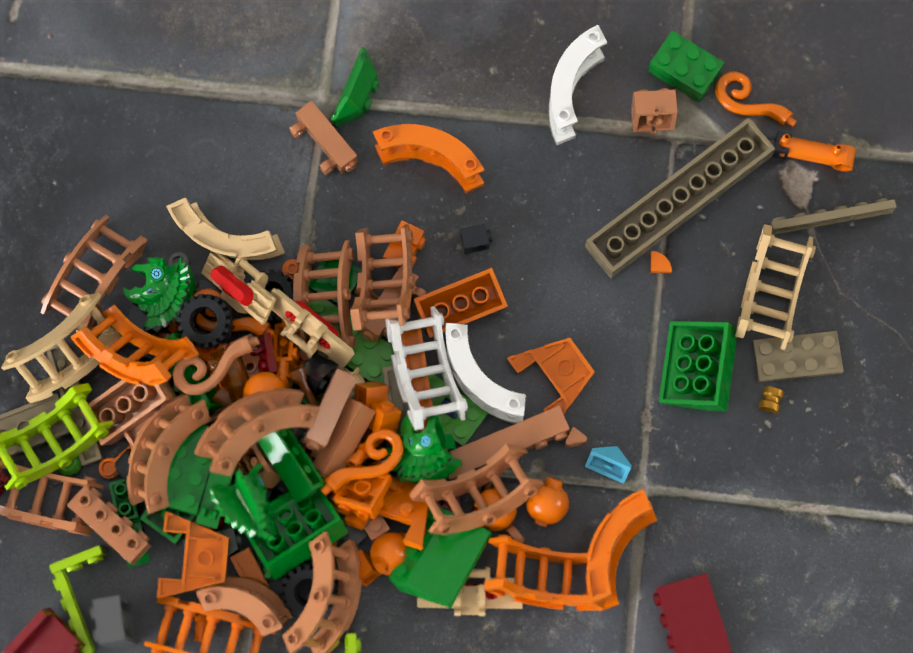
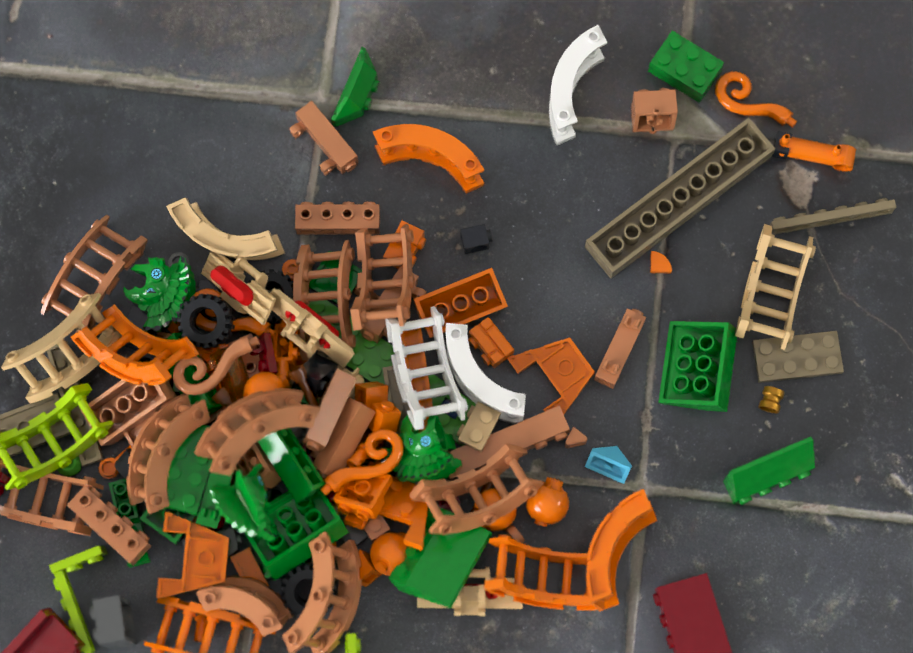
none -> nougat brick [295,202,380,235]
none -> tan bracket [457,402,501,452]
none -> orange brick [468,317,514,368]
none -> nougat brick [594,309,646,389]
none -> green slope [723,437,815,505]

